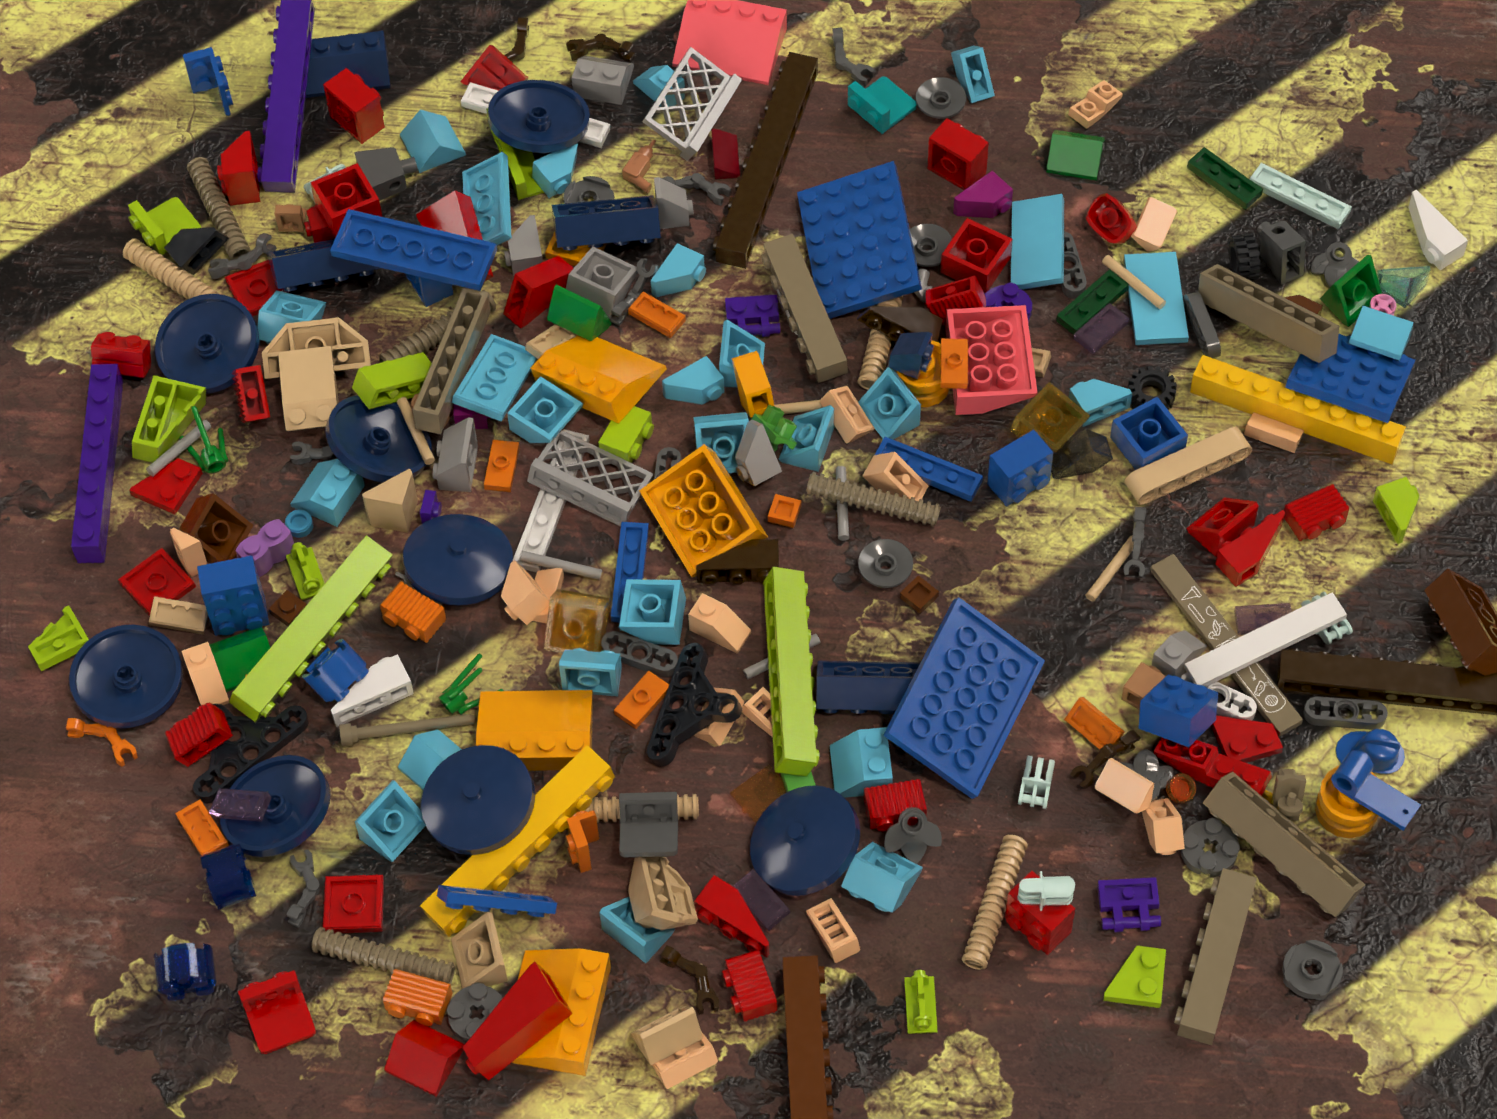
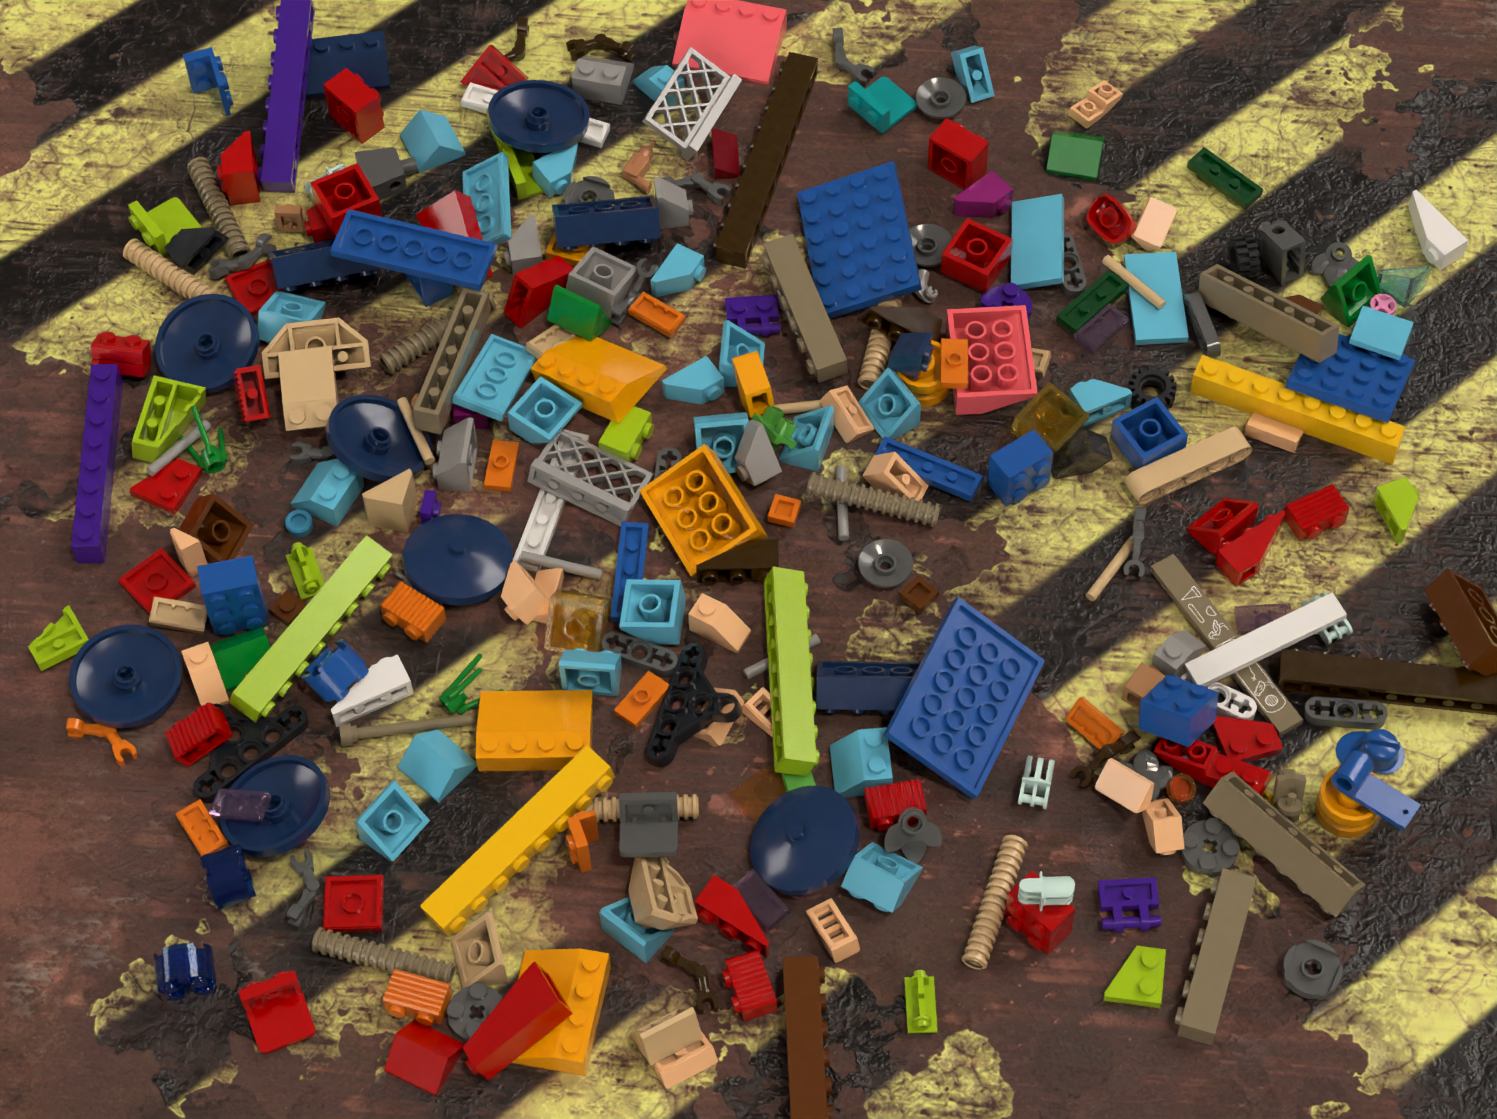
medium lavender brick [235,519,294,577] -> none
lime brick [352,352,432,409] -> none
dark blue dish [421,745,535,855] -> none
blue plate [437,885,557,917] -> none
red brick [926,276,986,326] -> none
light aqua tile [1250,163,1352,229] -> none

